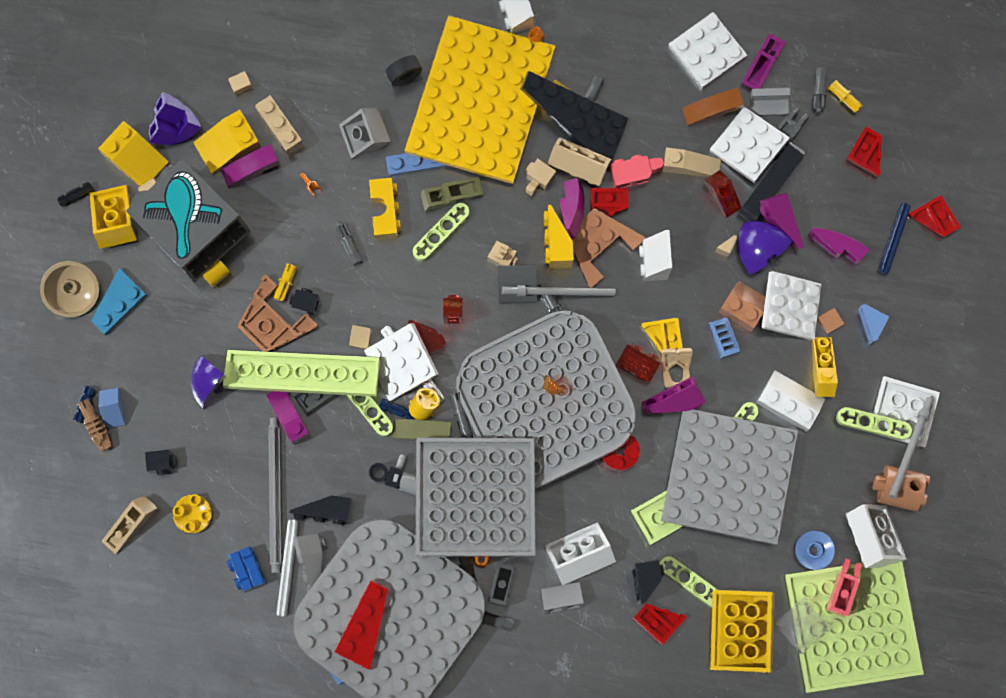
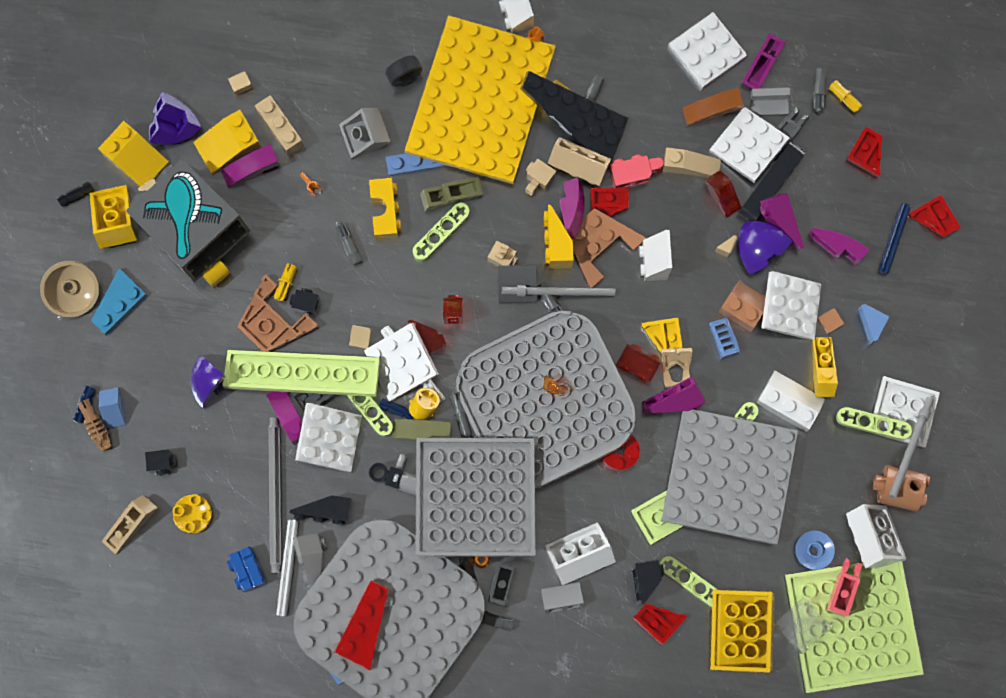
none -> white plate [295,403,362,472]

